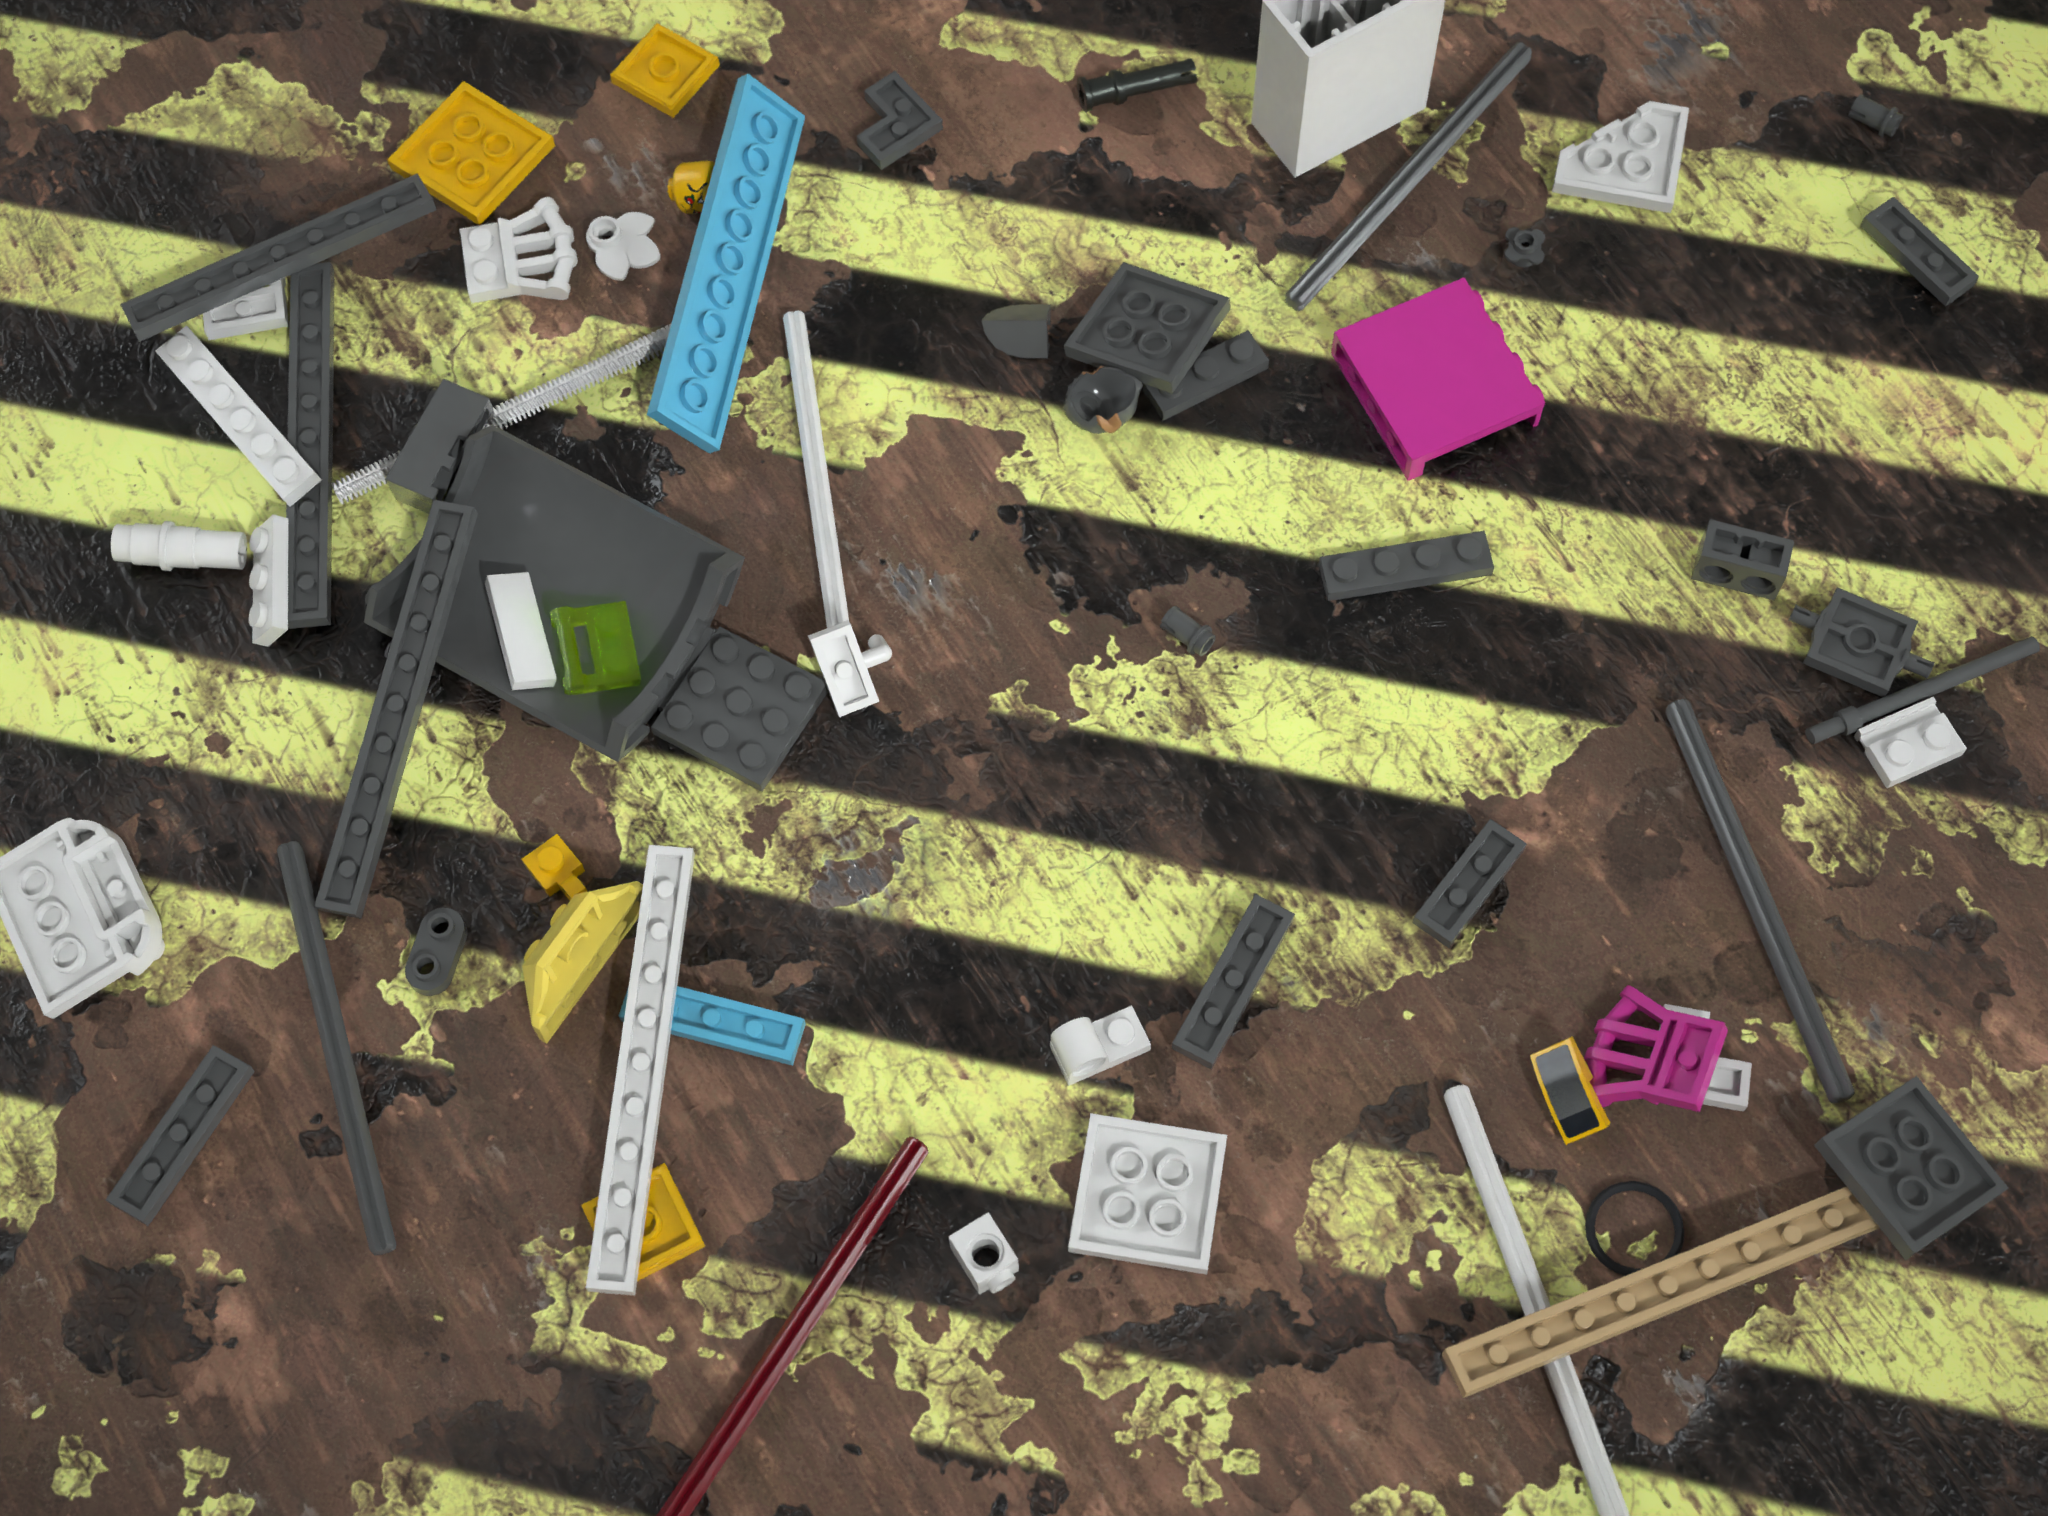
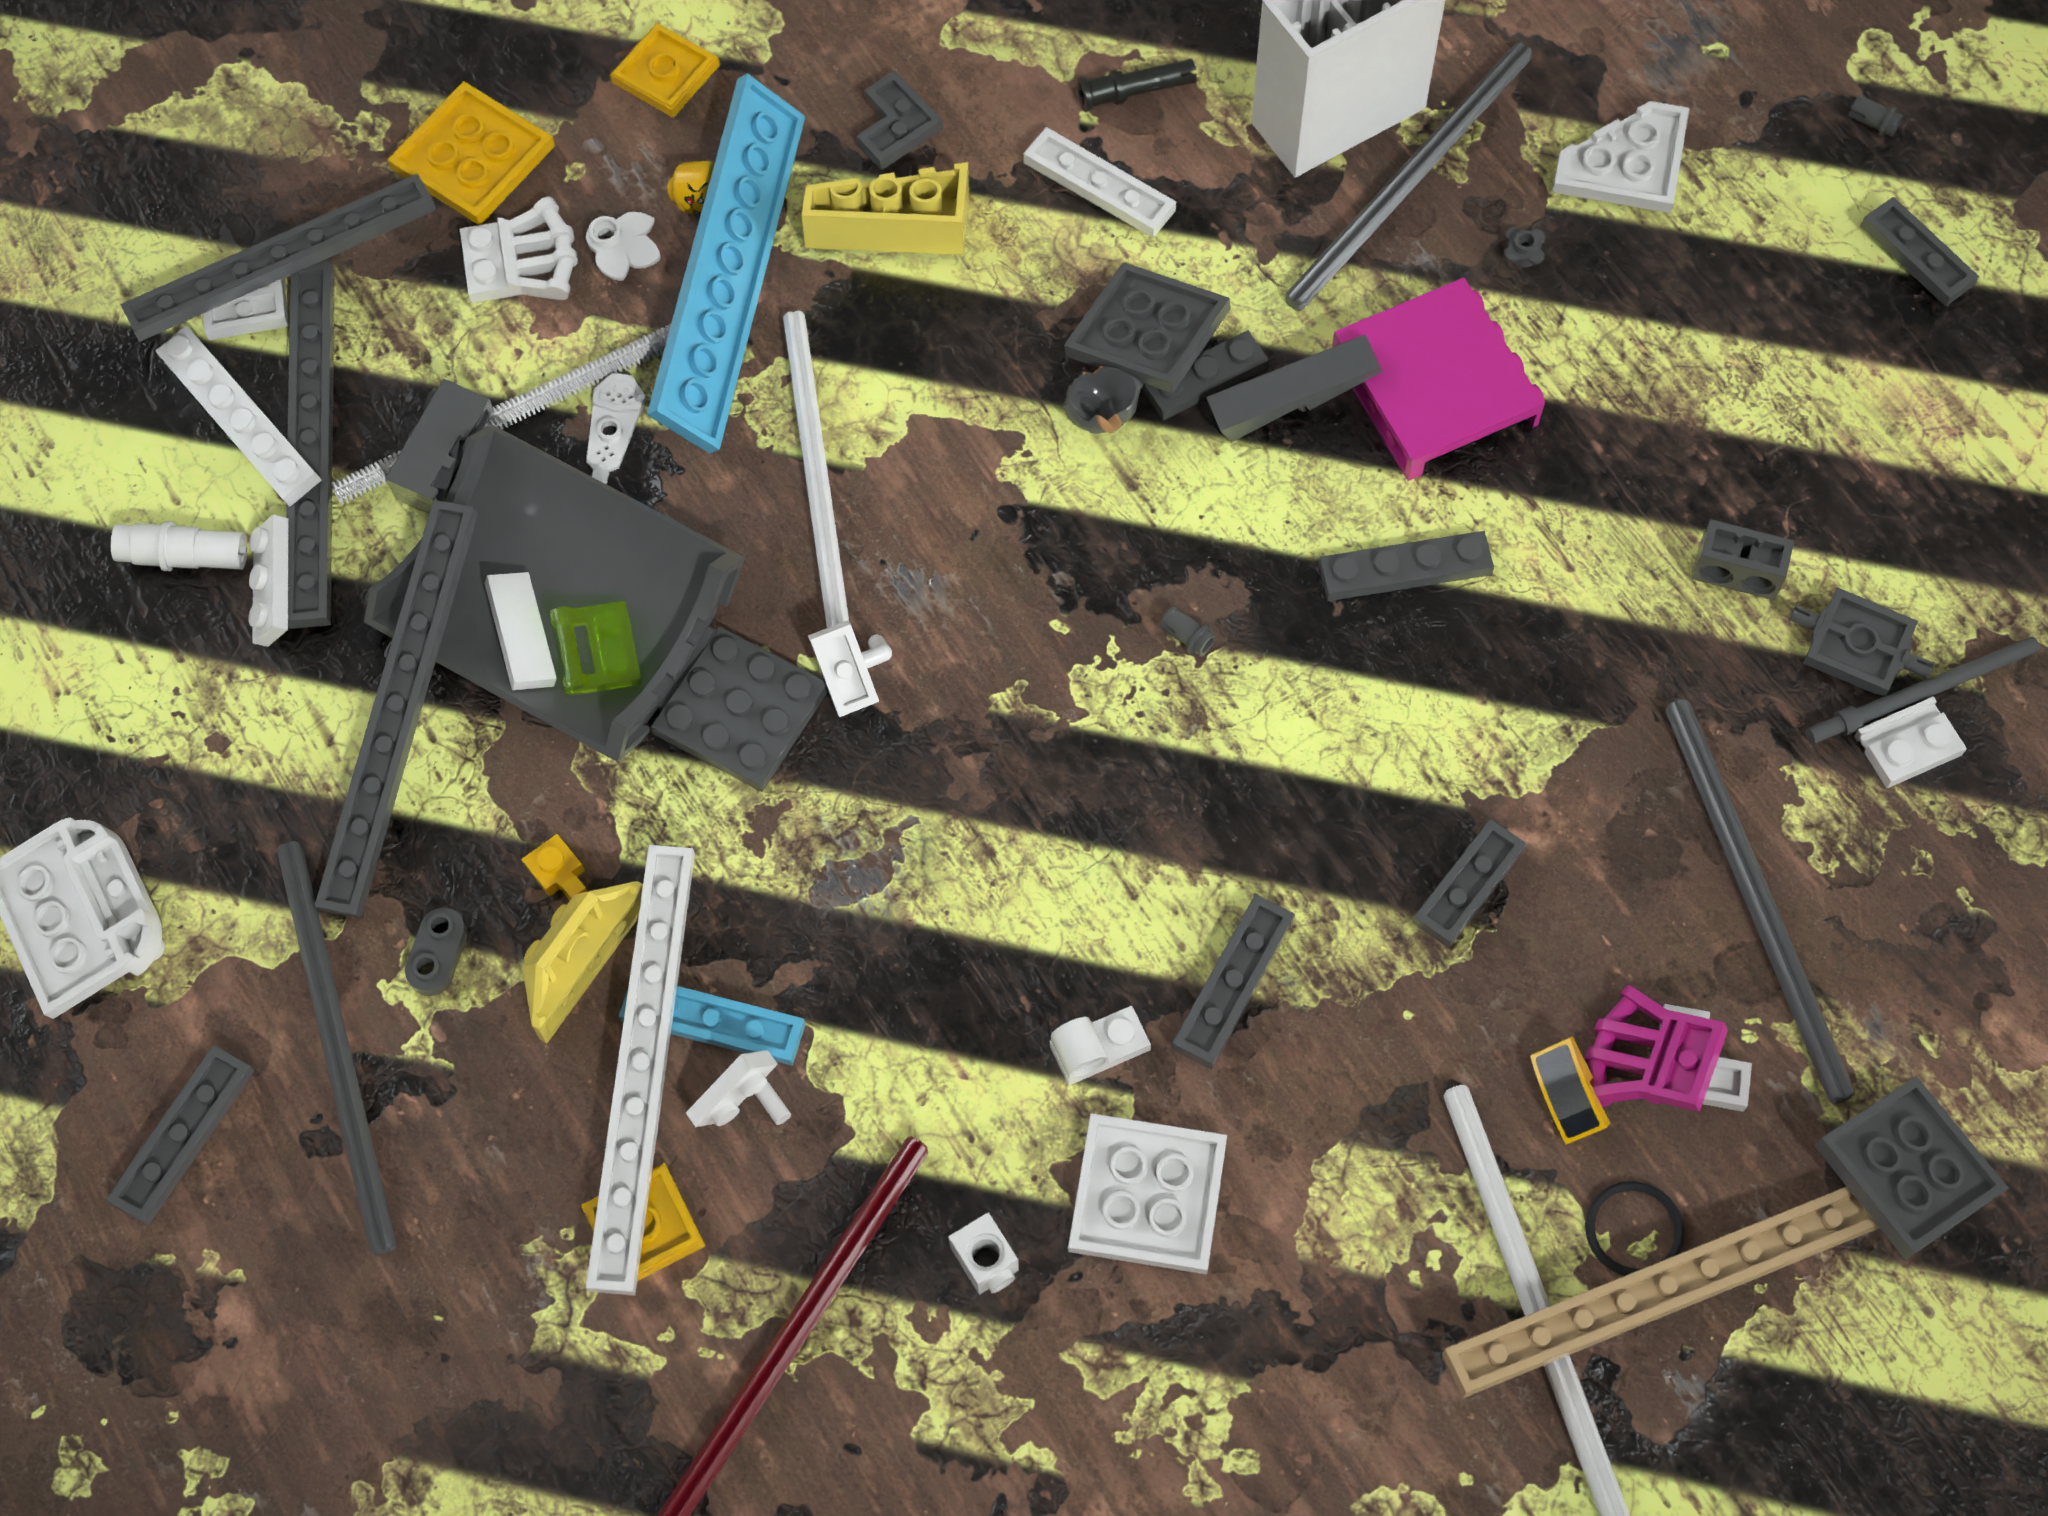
dark grey brick [981,304,1051,358] -> none
none -> white piece [586,373,646,484]
none -> white plate [686,1050,791,1127]
none -> light yellow wedge [802,162,969,255]
none -> white plate [1024,127,1176,238]
none -> dark grey slope [1206,335,1383,443]

